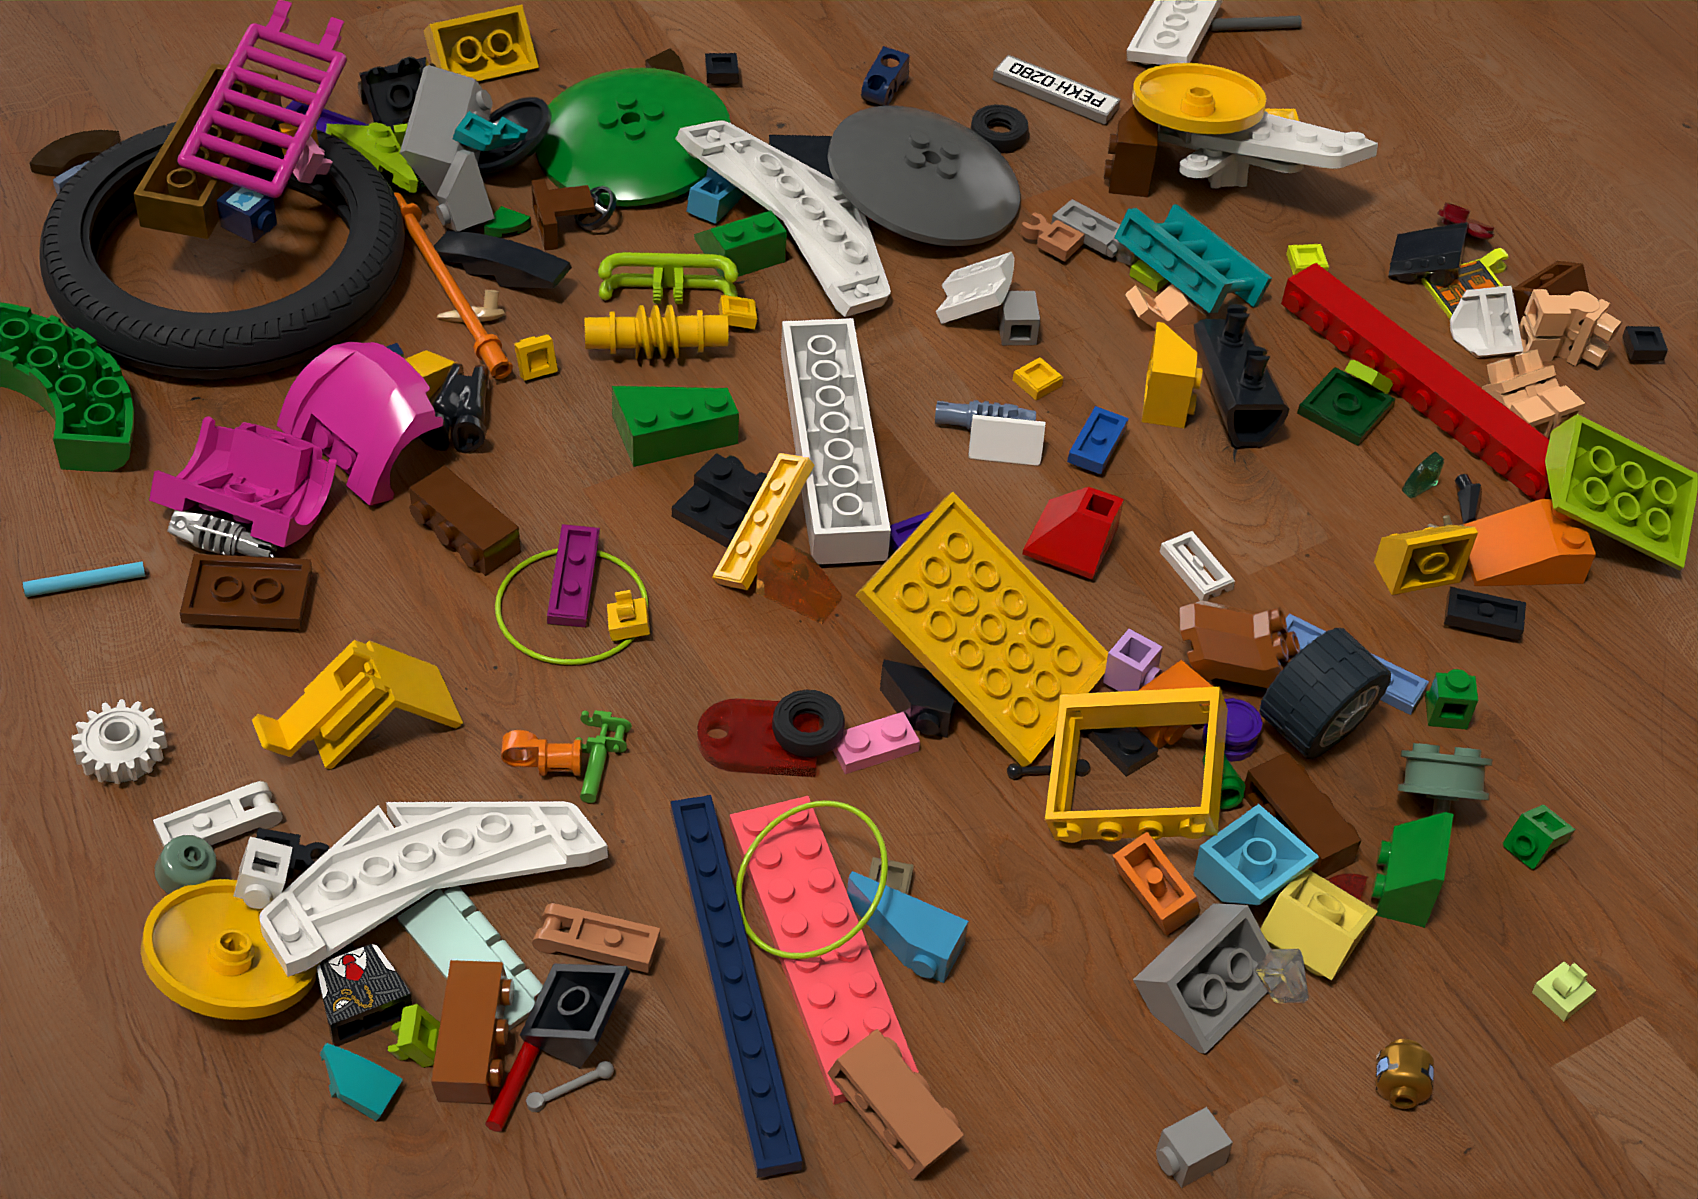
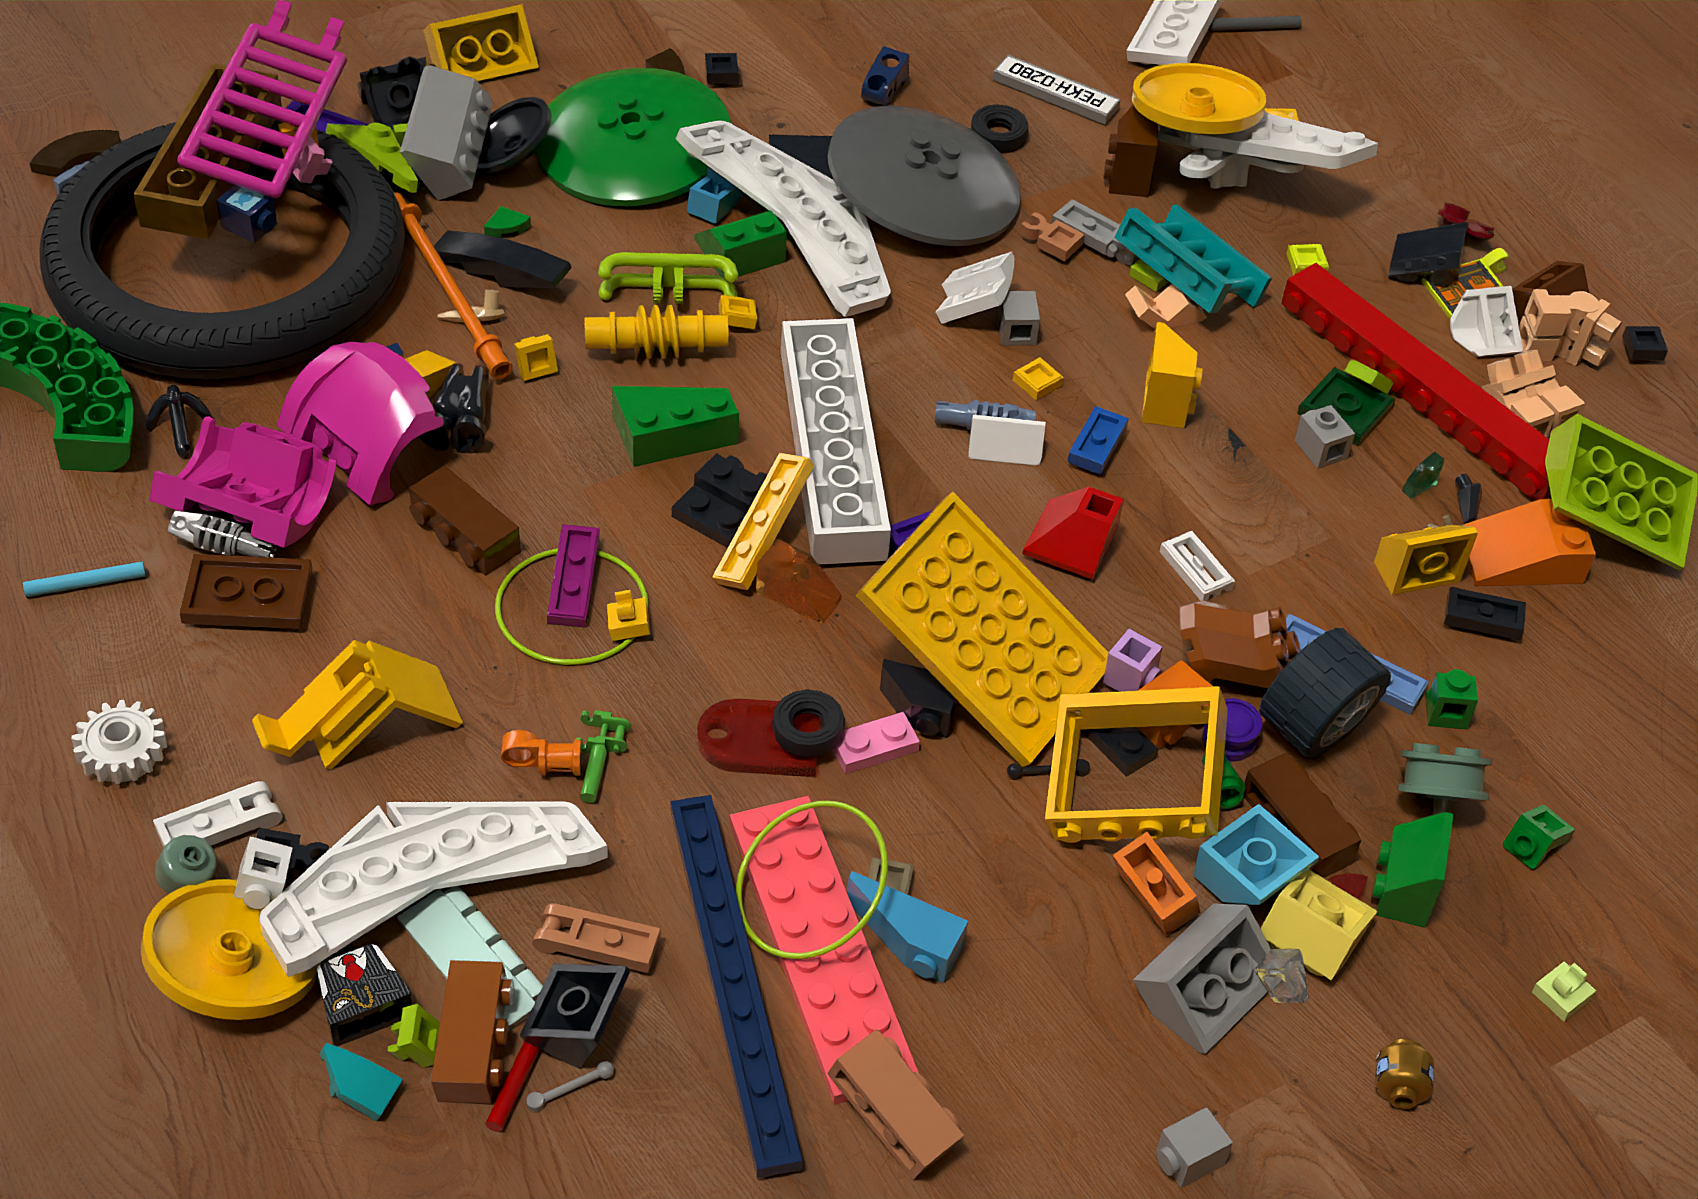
light grey slope [436,150,494,232] -> none
teal slope [452,111,528,151] -> none
reddish brown piece [531,179,617,251] -> none
black piece [1194,304,1290,449] -> none
none -> black piece [146,385,212,457]
none -> light grey brick [1294,405,1355,469]

